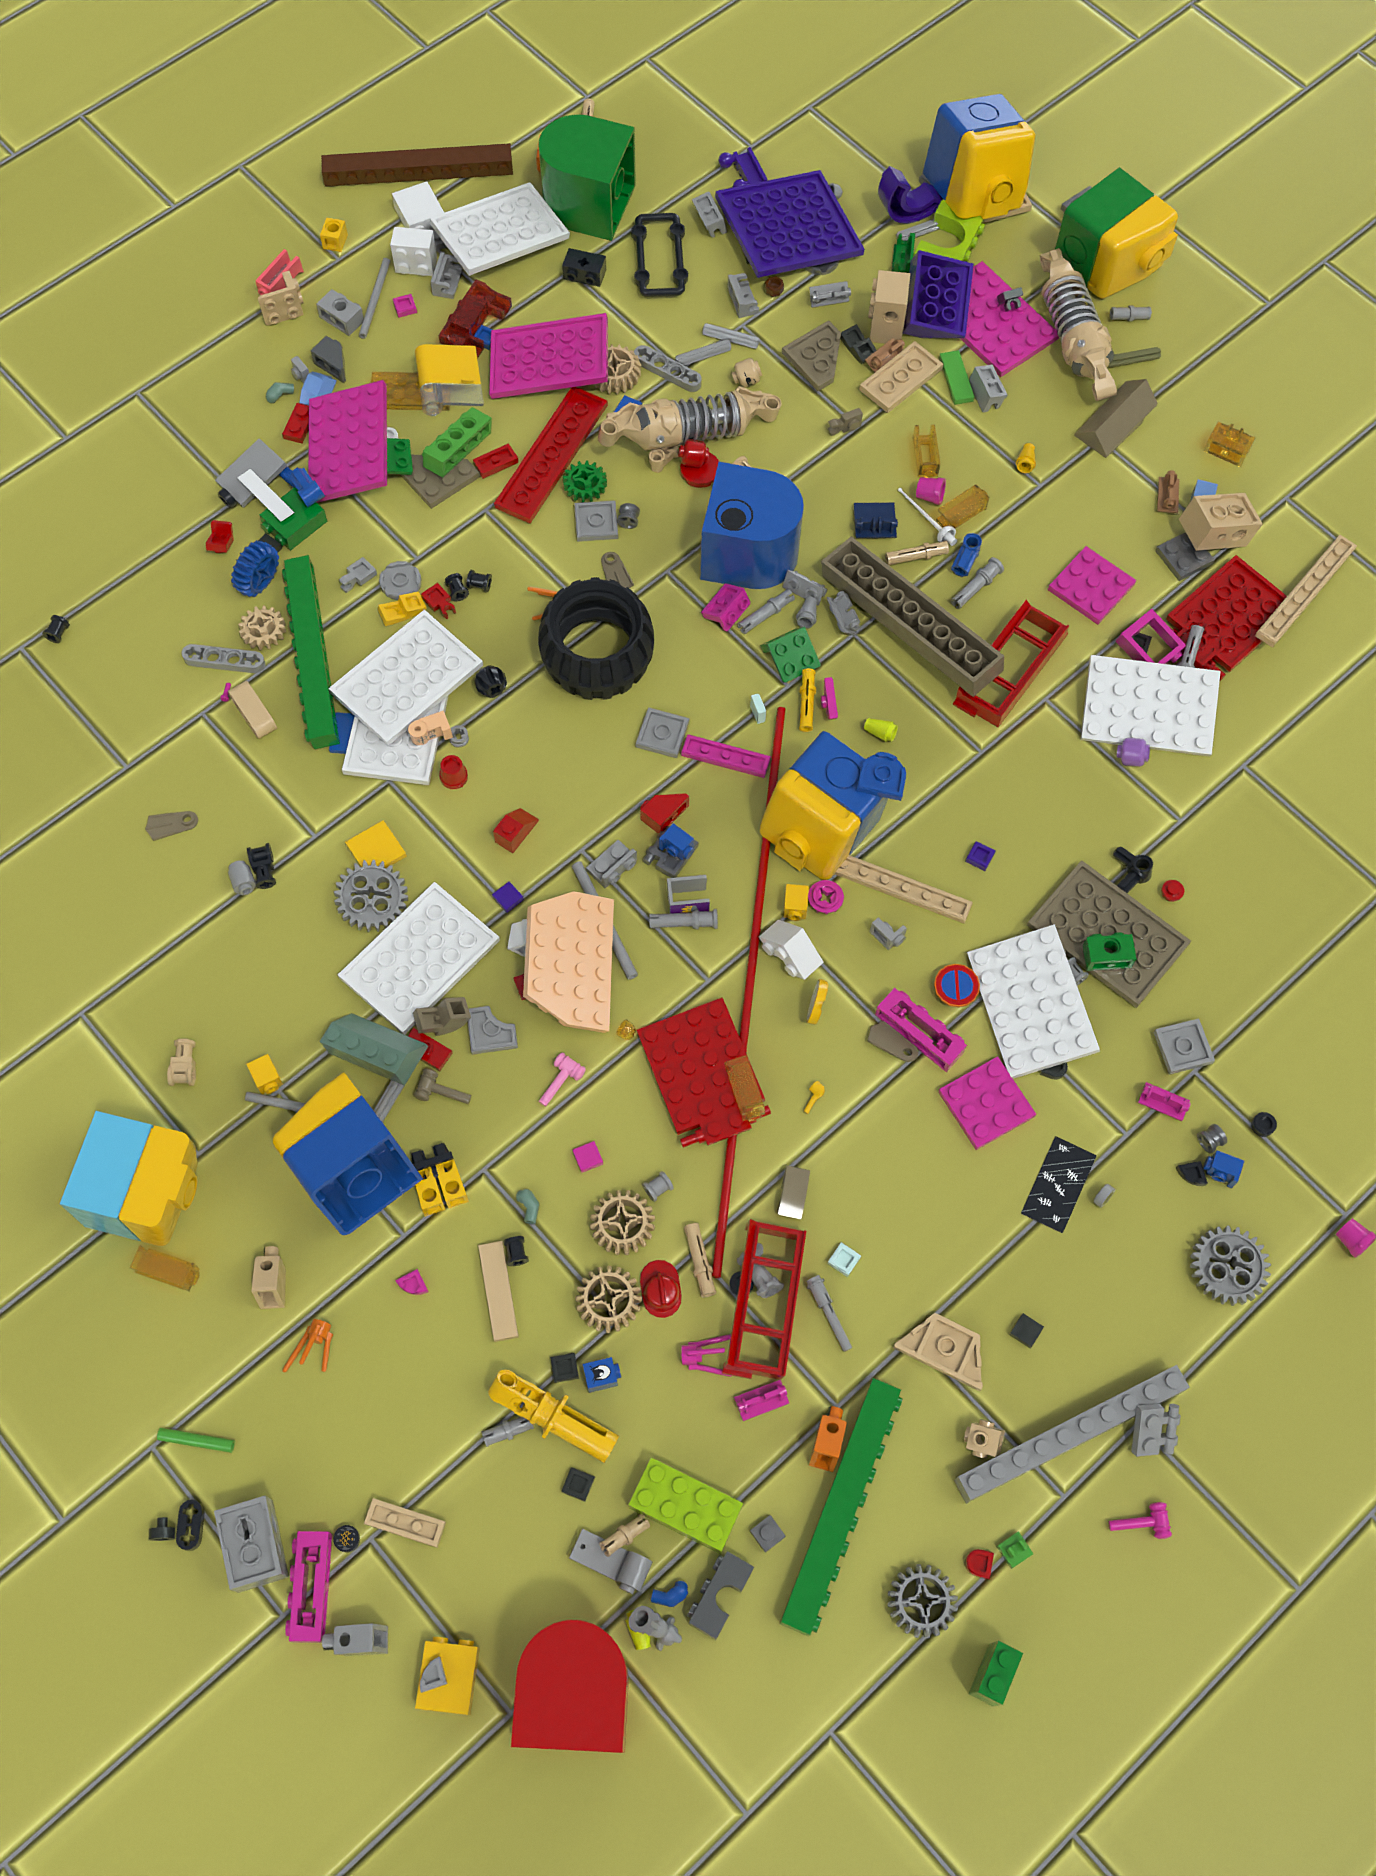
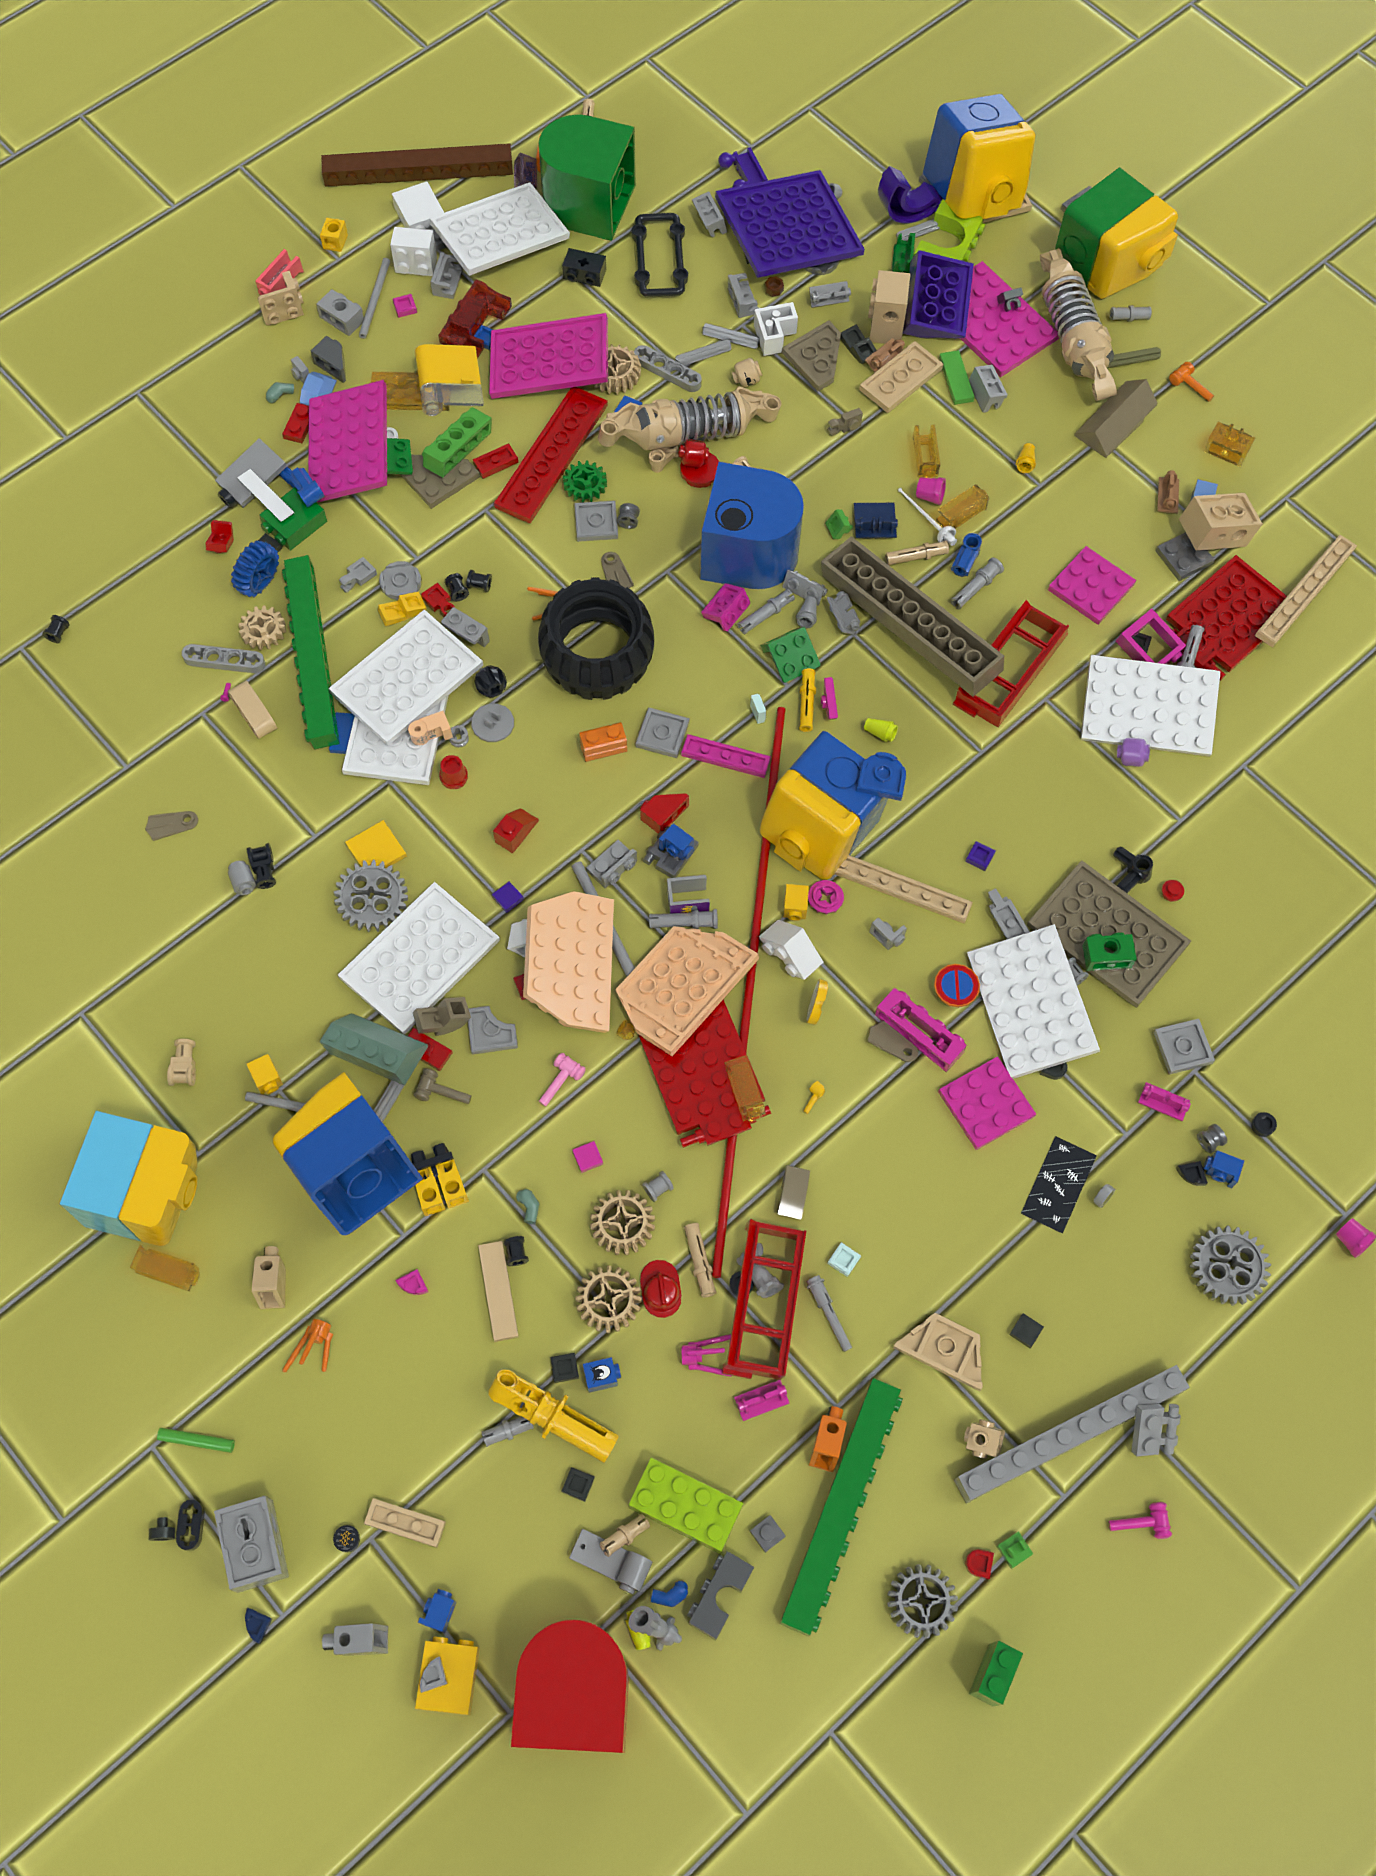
dark pink brick [285,1531,333,1643] -> none
none -> dark blue tile [245,1608,272,1644]
none -> blue brick [418,1589,457,1633]
none -> light grey bracket [441,607,490,647]
none -> light grey piece [471,704,514,742]
none -> slope [514,153,537,189]
none -> orange brick [579,722,627,762]
none -> light nougat plate [615,926,759,1056]
none -> white brick [754,302,798,356]
none -> bright green tile [825,509,853,539]
none -> light grey hinge [988,888,1030,939]
none -> orange piece [1169,362,1214,402]

